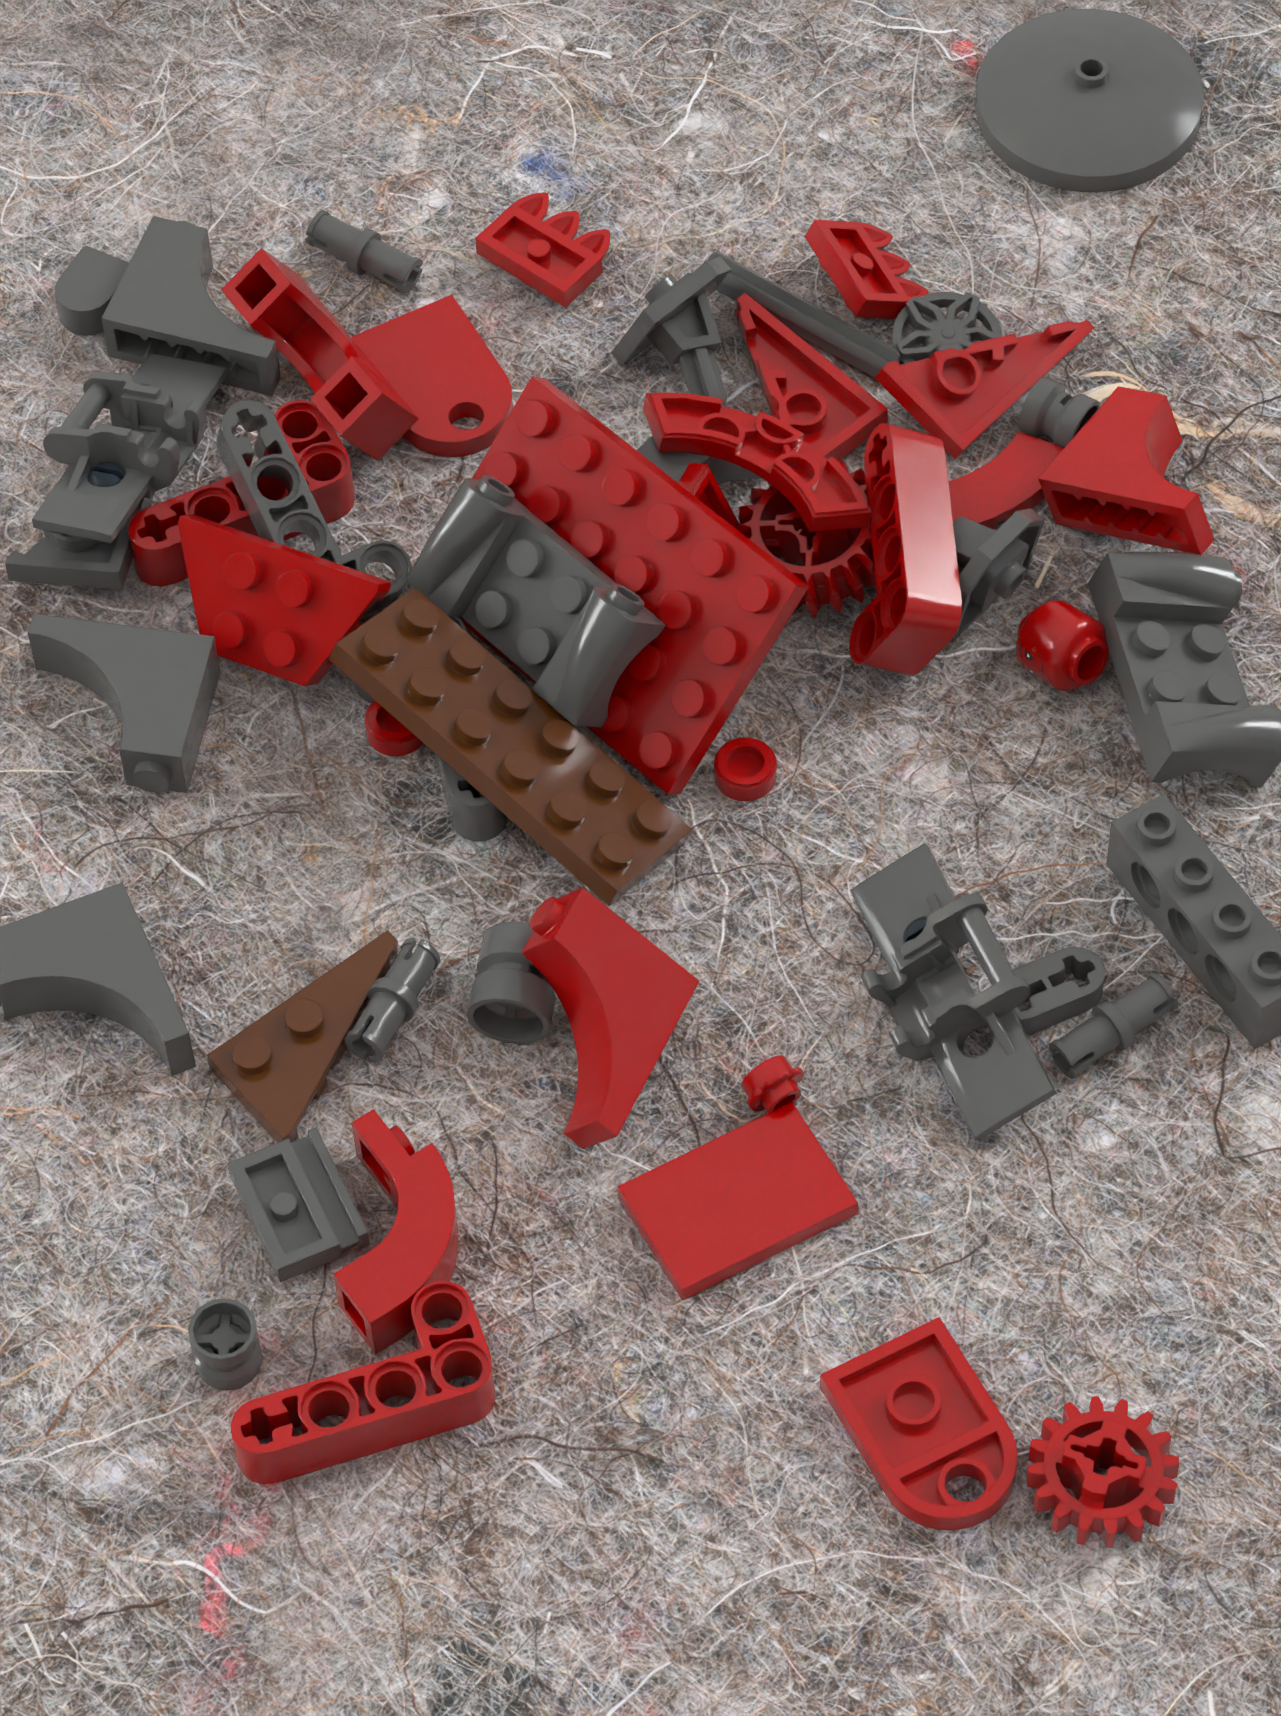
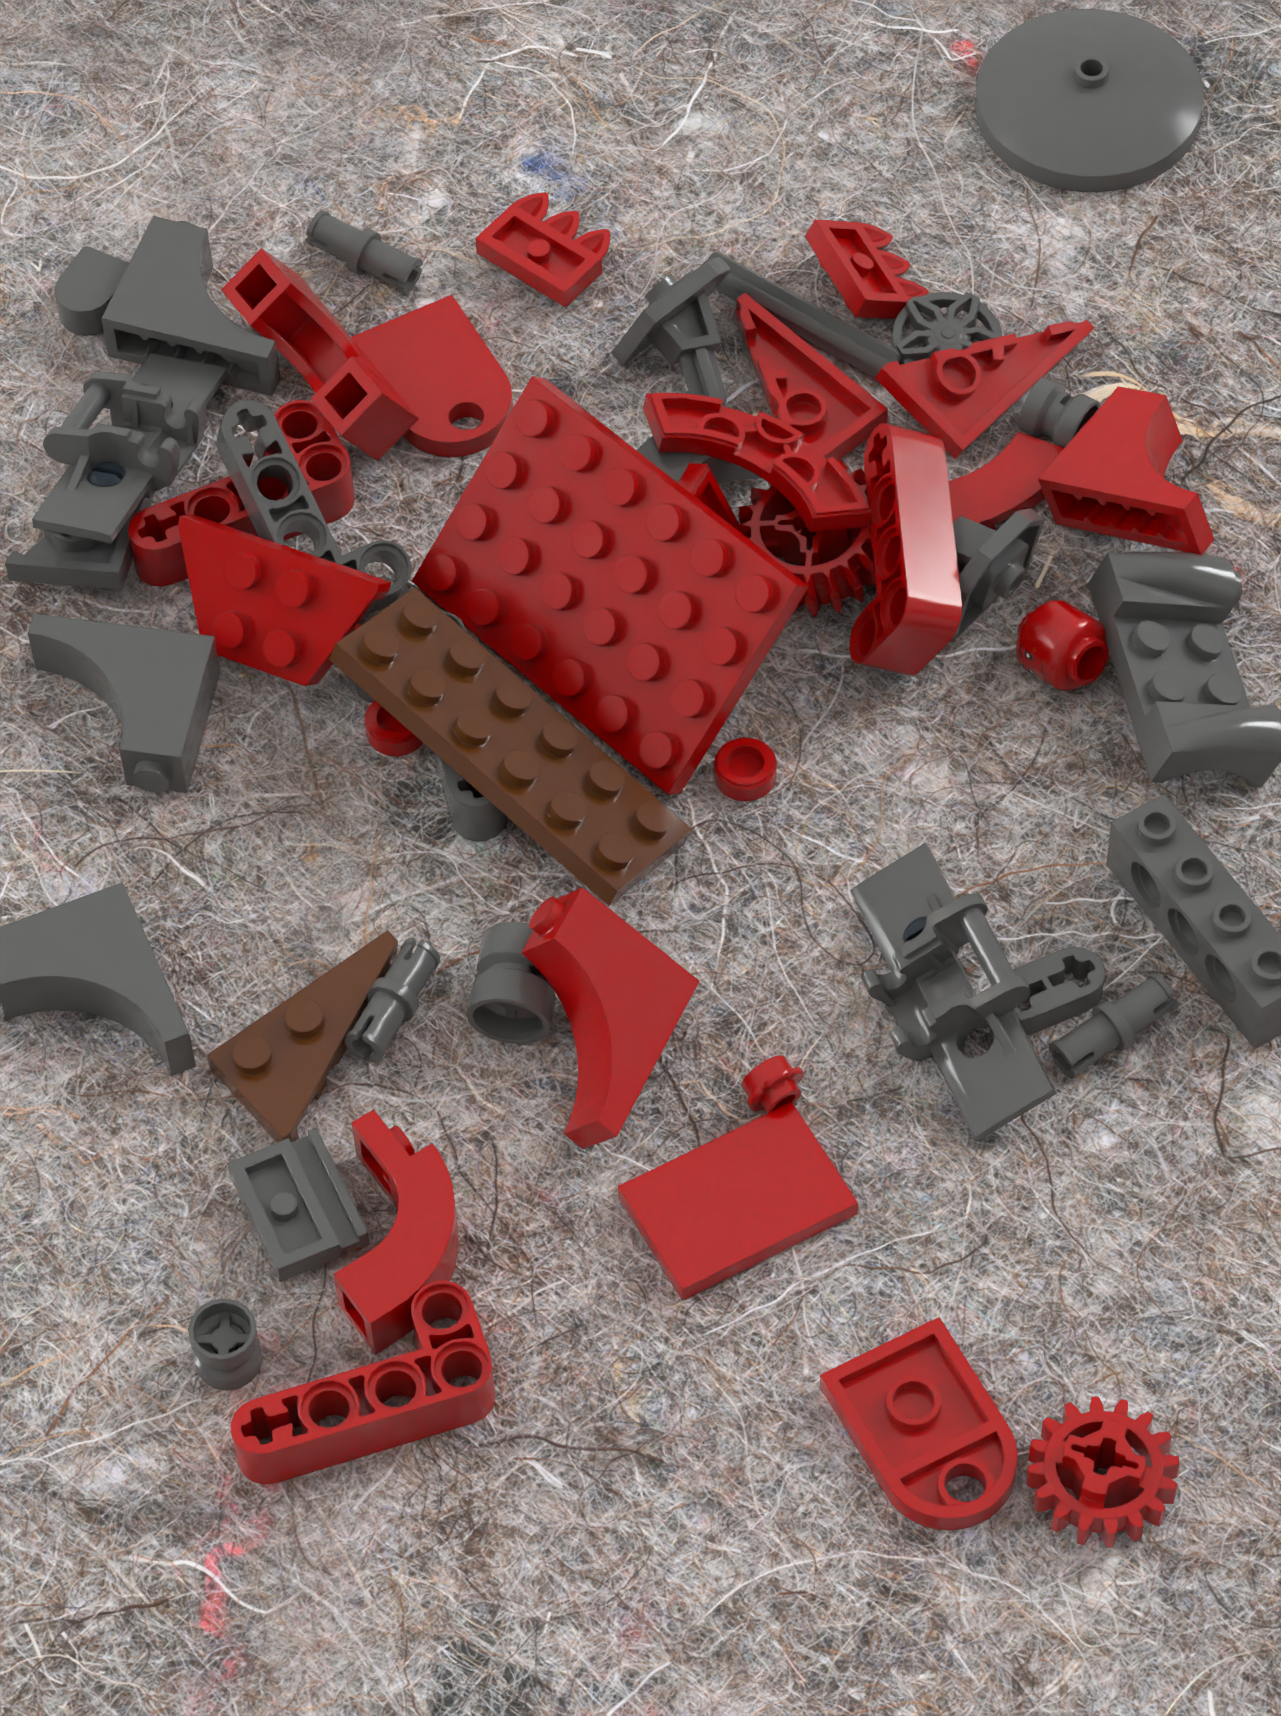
dark grey piece [406,475,666,727] -> none

